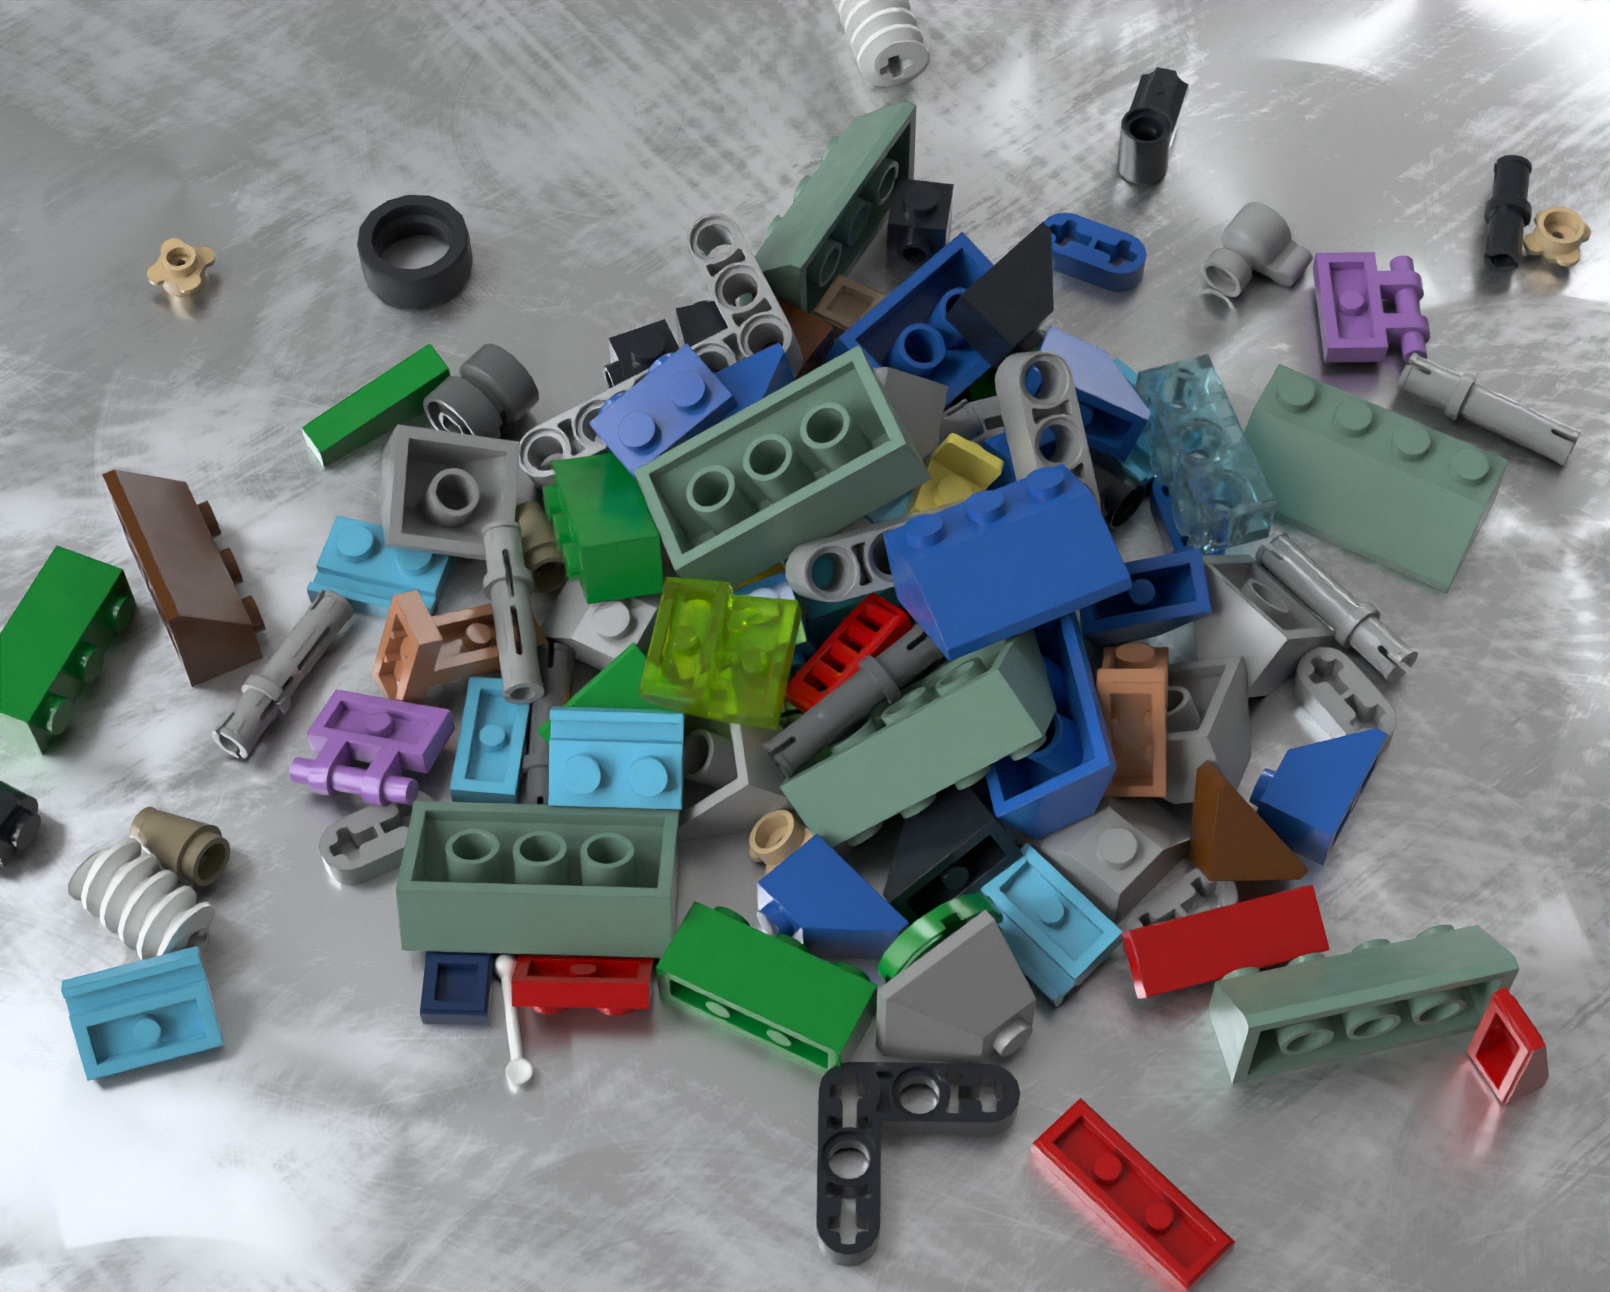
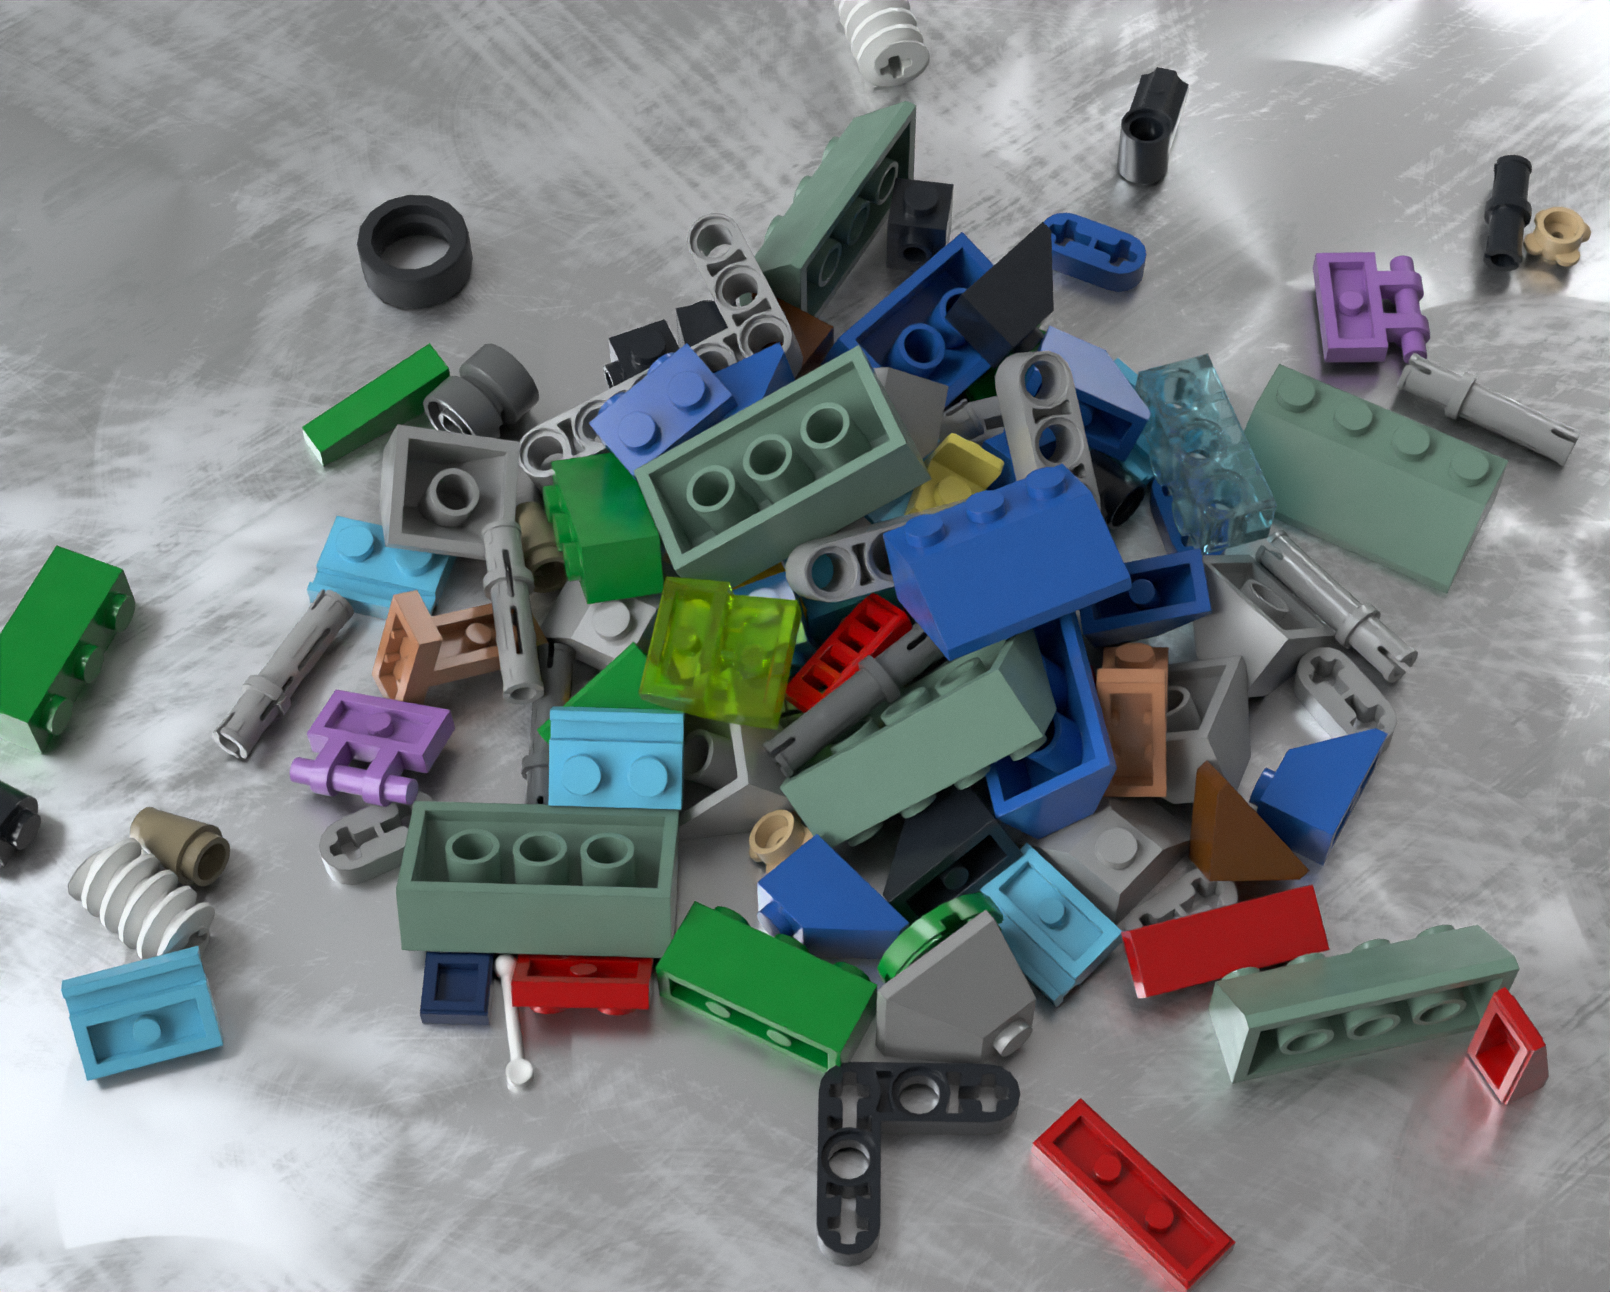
reddish brown slope [102,470,266,687] -> none
tan plate [146,238,216,297] -> none
medium azure plate [450,676,532,804] -> none
tan tile [810,274,888,339] -> none
light grey piece [1201,202,1313,297] -> none

